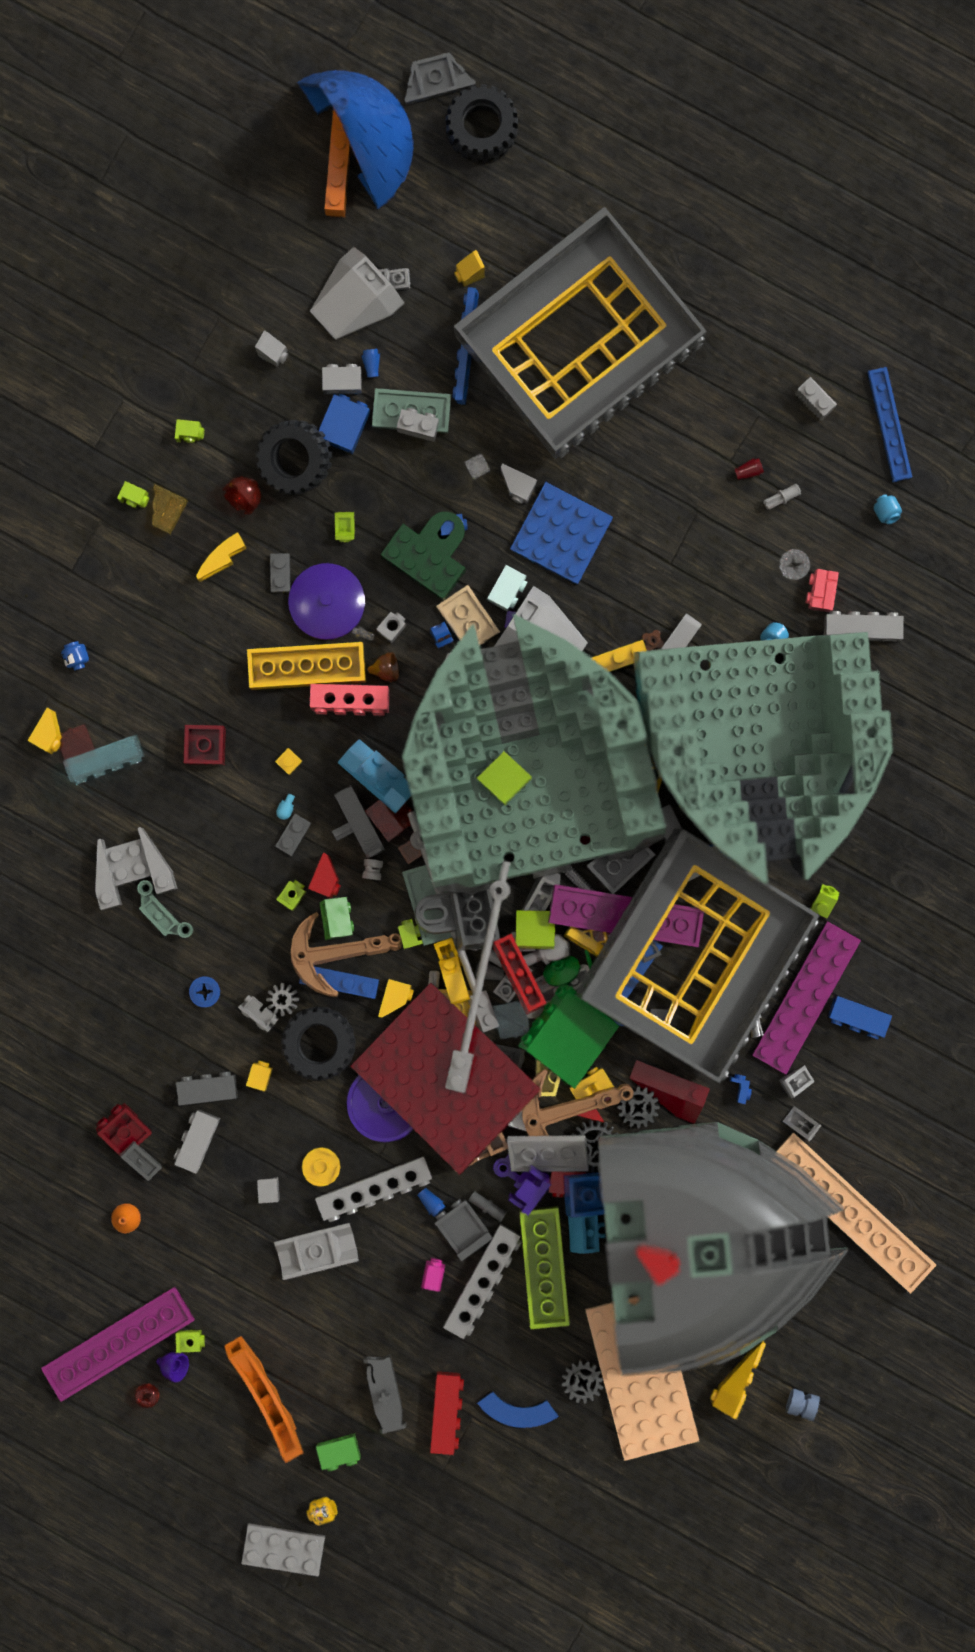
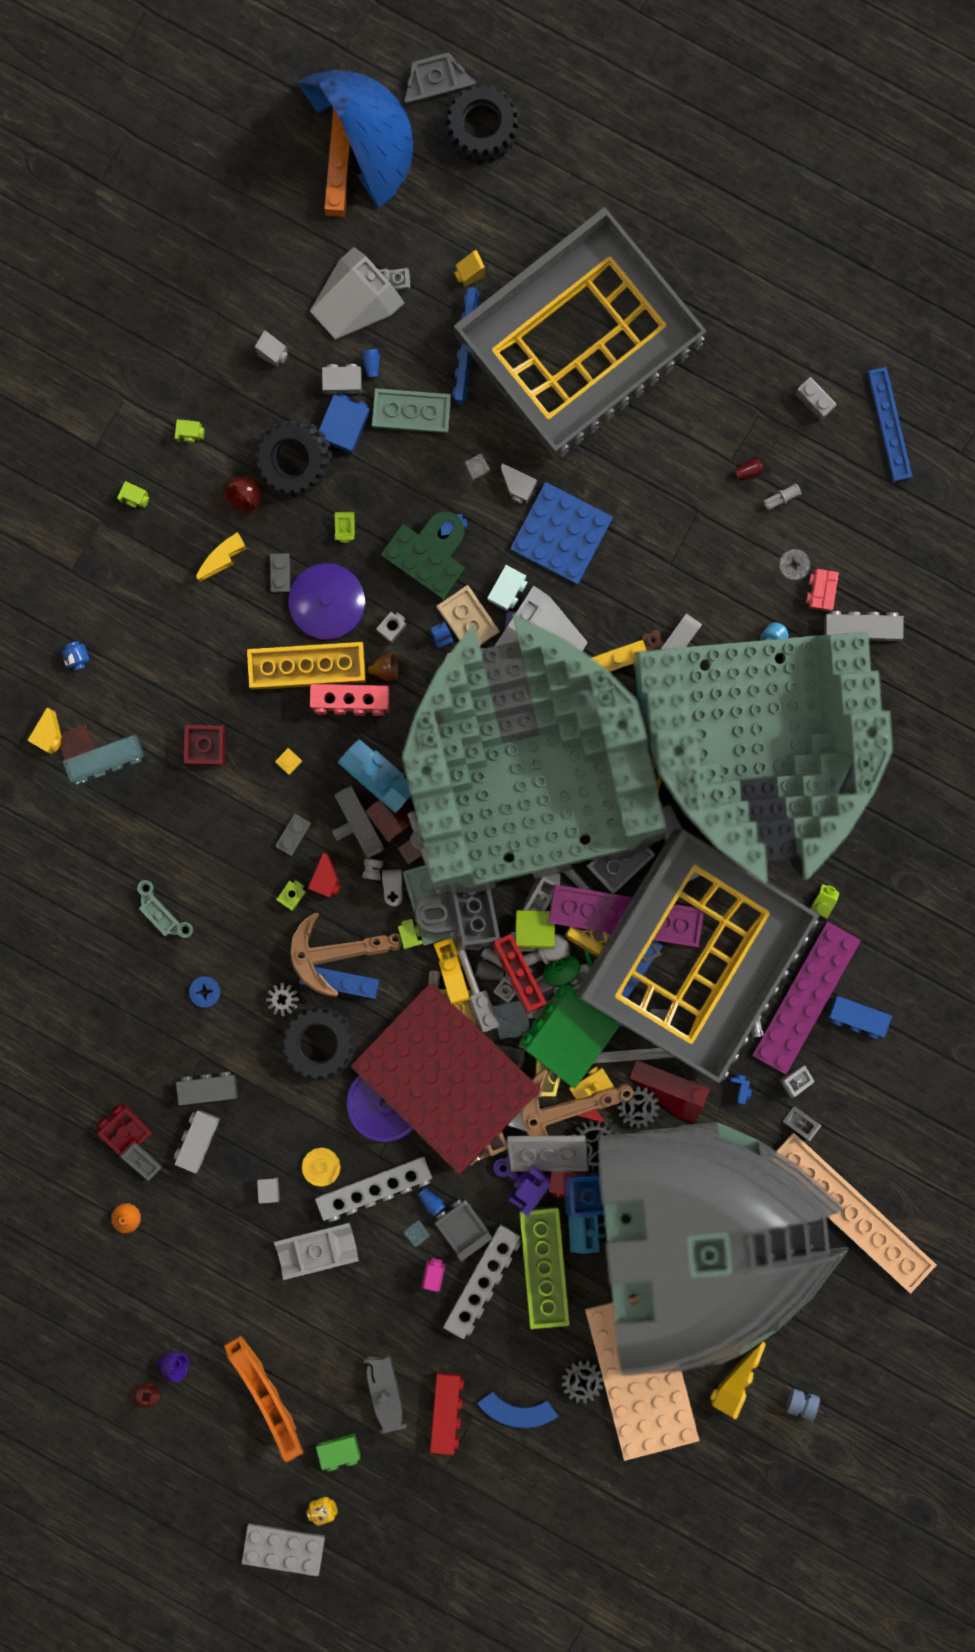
magenta plate [41,1287,195,1402] -> none
light grey wedge [95,827,178,910] -> none
clear yellow wing [152,484,188,535] -> none
lime brick [176,1330,205,1353] -> none
light grey hinge [238,995,278,1032] -> none
yellow brick [246,1060,273,1091] -> none
medium azure cylinder [276,793,295,820] -> none
bright green brick [319,897,354,940] -> none
clear piece [352,627,374,640] -> none
yellow slope [378,979,414,1017] -> none
light grey brick [397,408,439,442] -> none
light grey bar [445,861,510,1093] -> none
dark grey pin [468,1191,507,1222] -> none
lime tile [477,751,532,805] -> none
red slope [635,1244,681,1286] -> none
dark azure head [874,495,902,524] -> none
none -> light grey piece [382,869,403,907]
none -> clear light blue plate [403,1220,431,1248]
none -> light grey axle [594,1048,674,1063]

